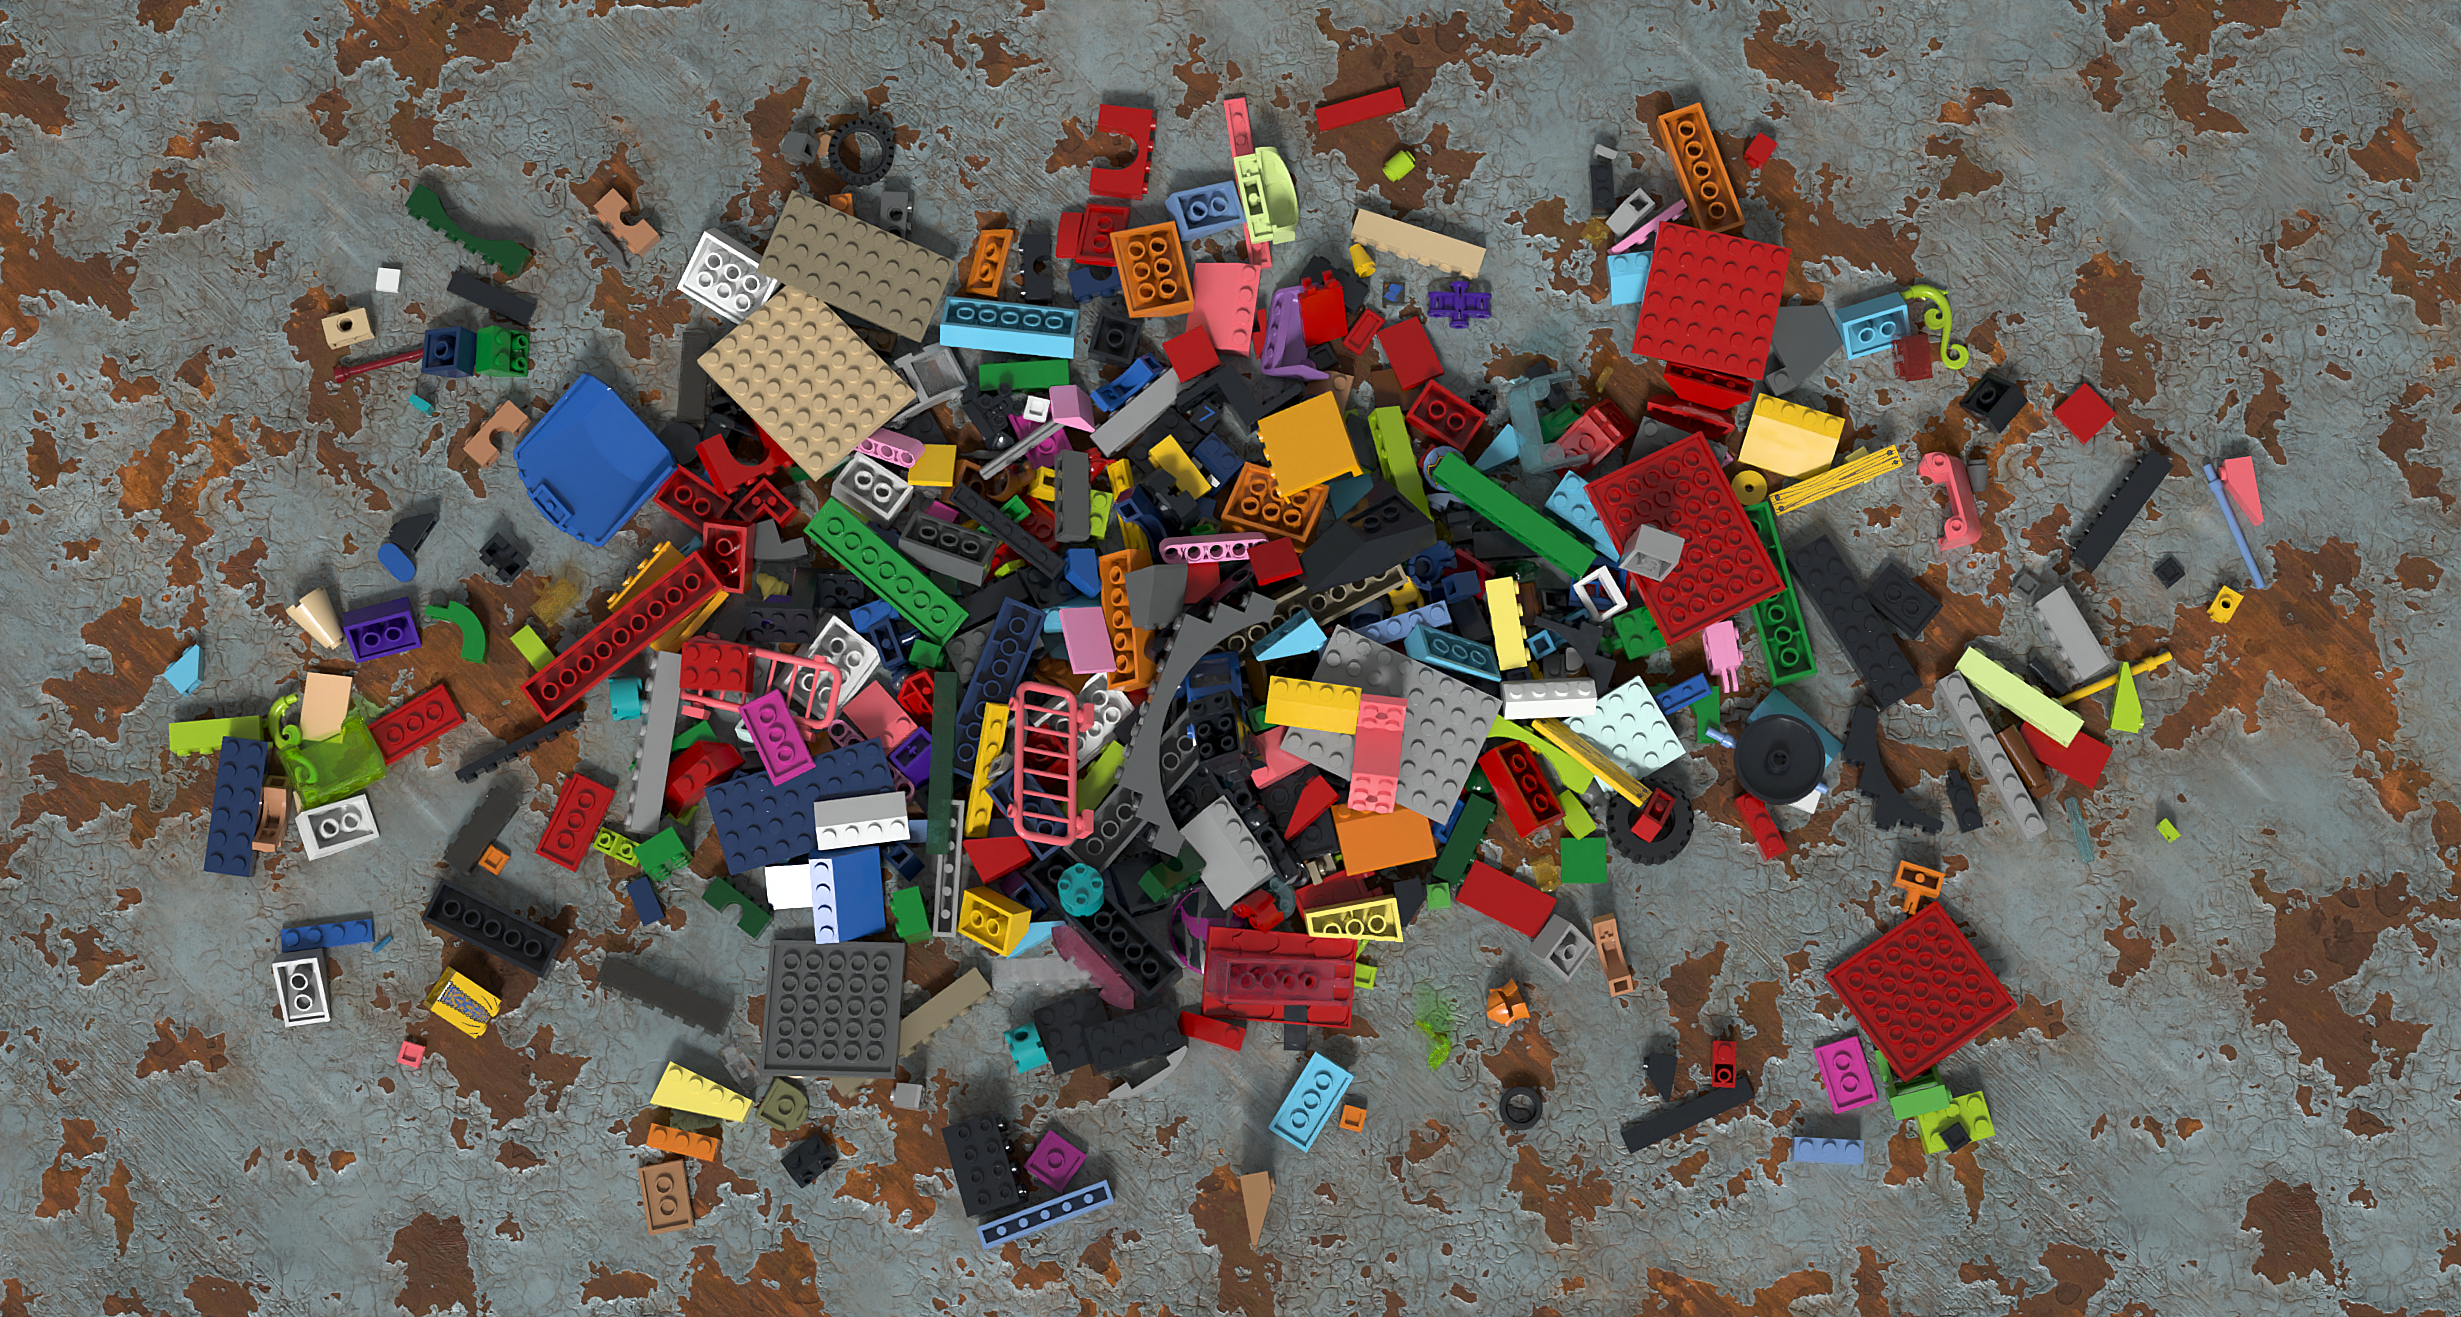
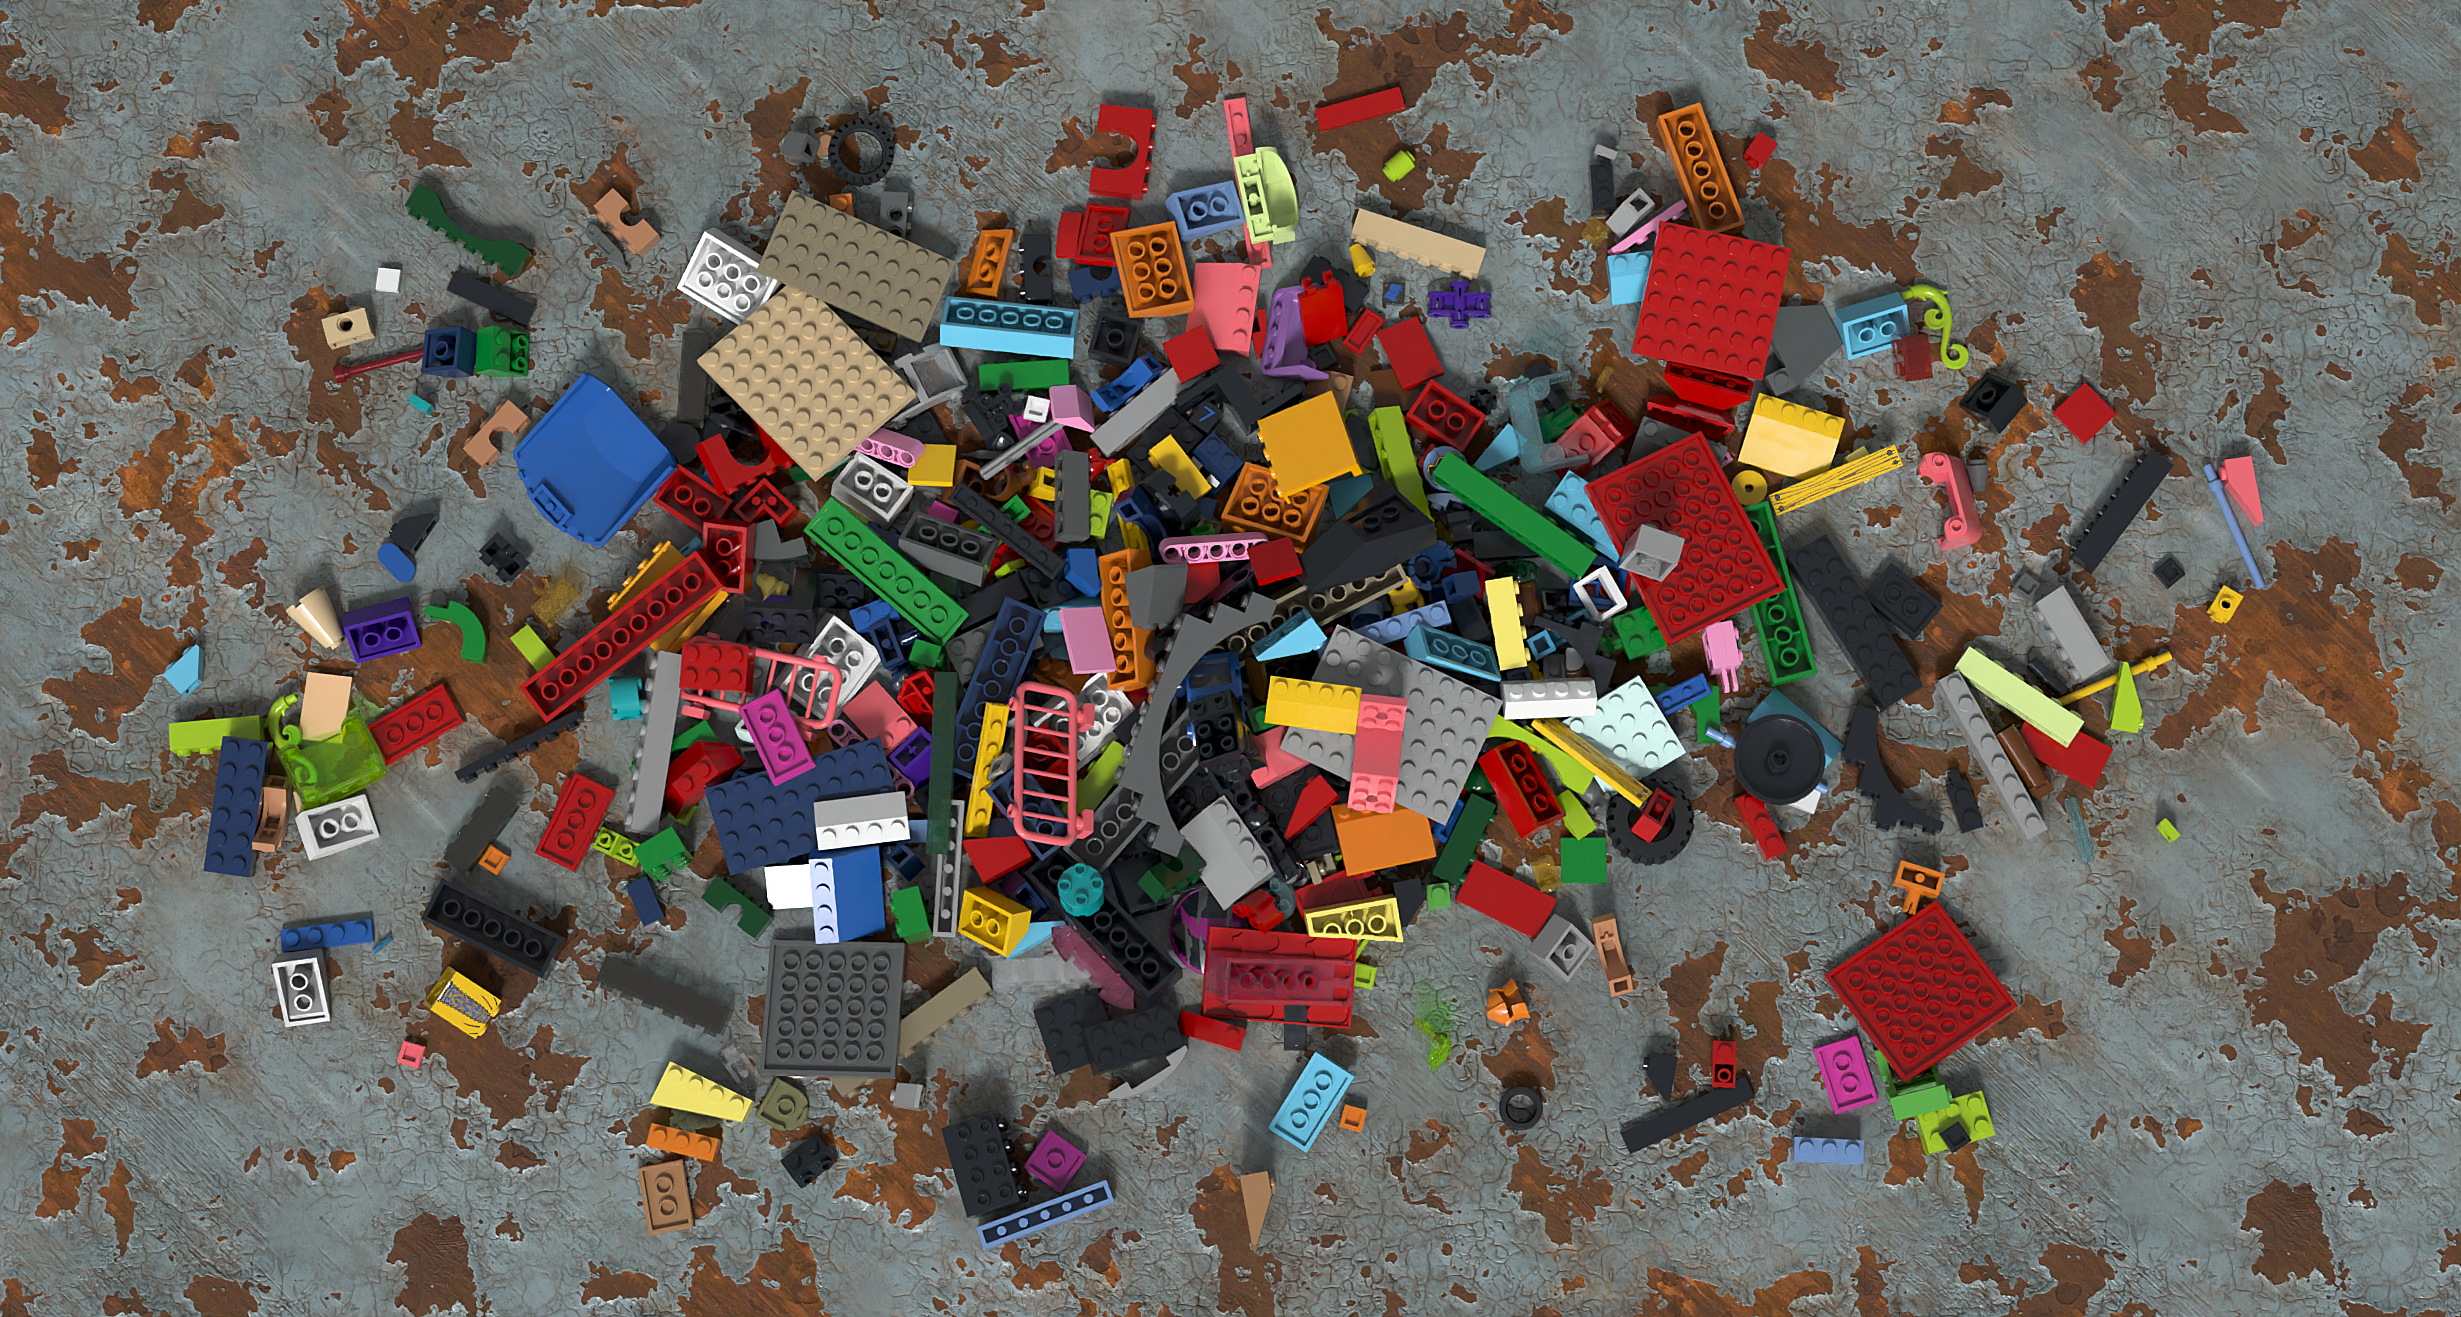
teal brick [1003,1021,1049,1074] -> none

